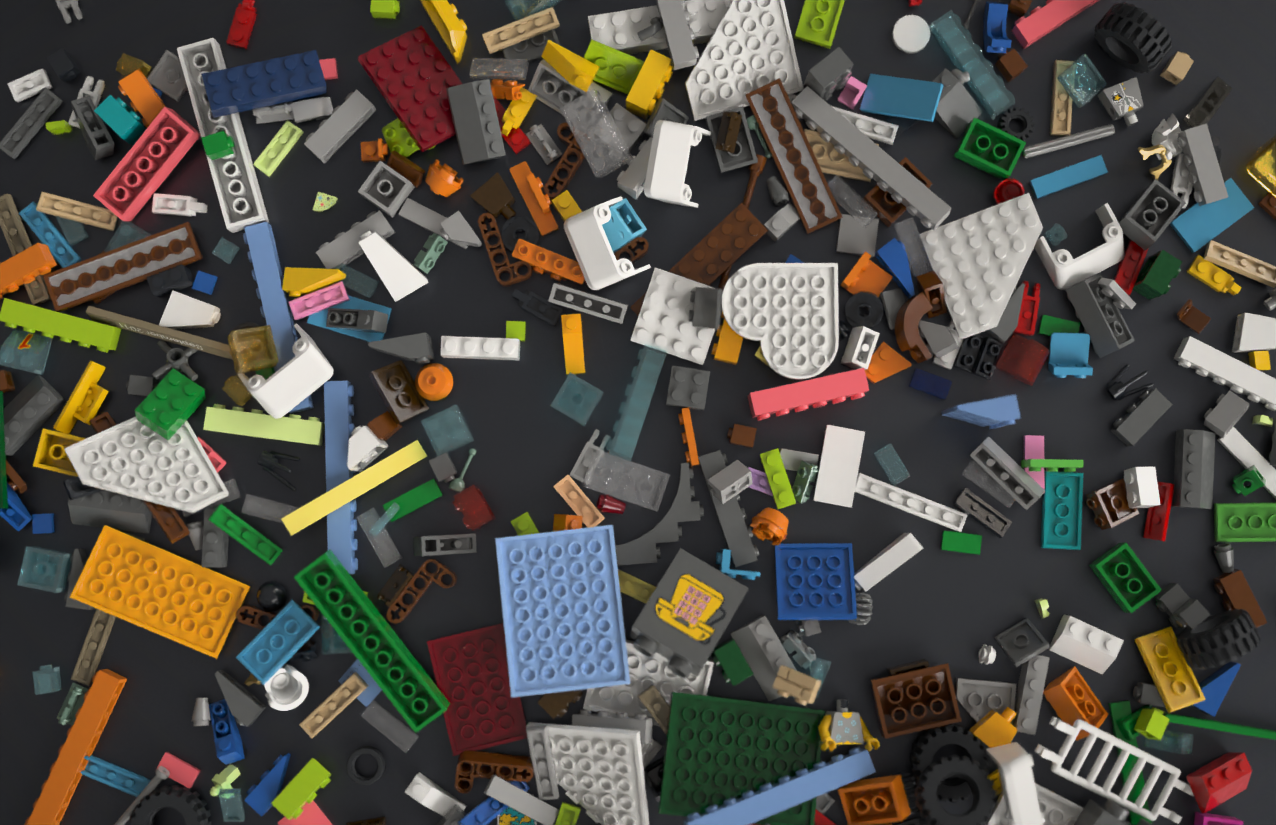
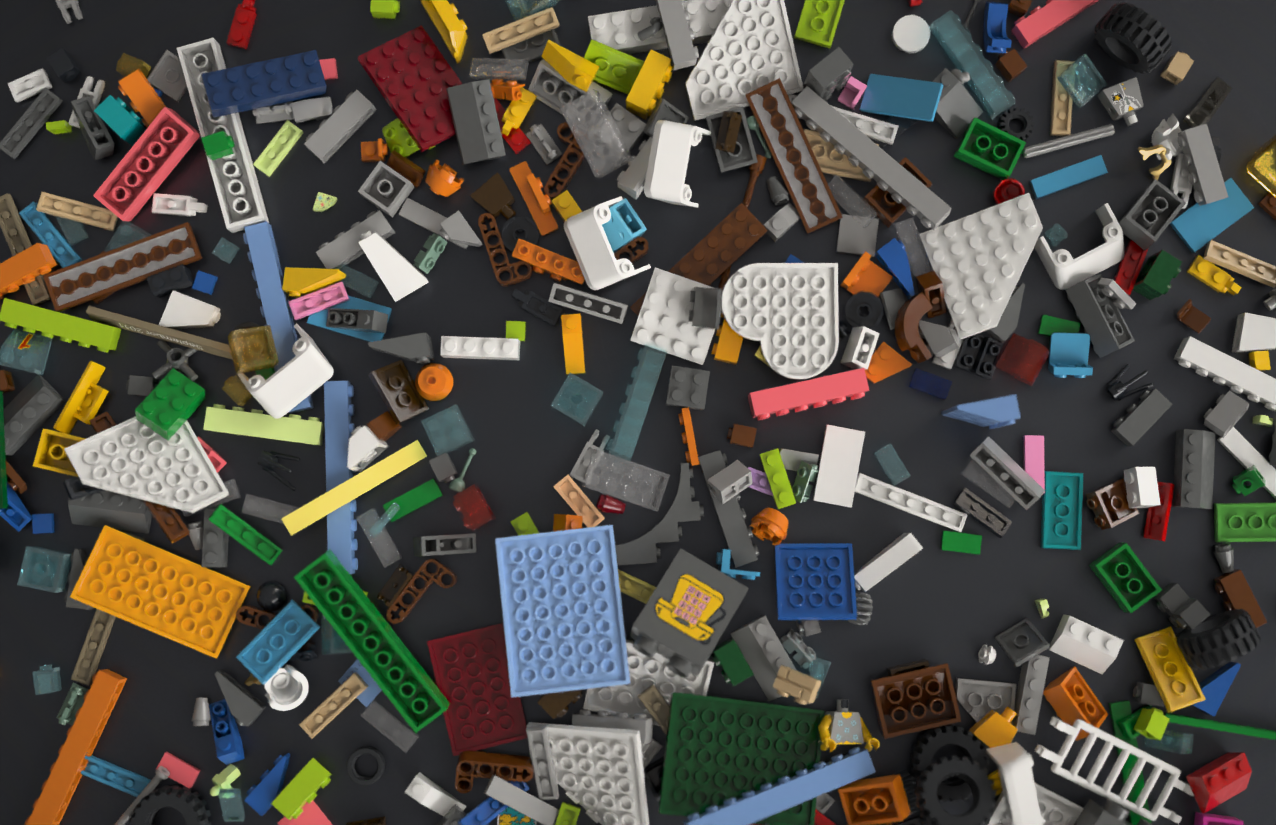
red hinge [1013,281,1040,336] -> none
bright green plate [1021,459,1083,472] -> none

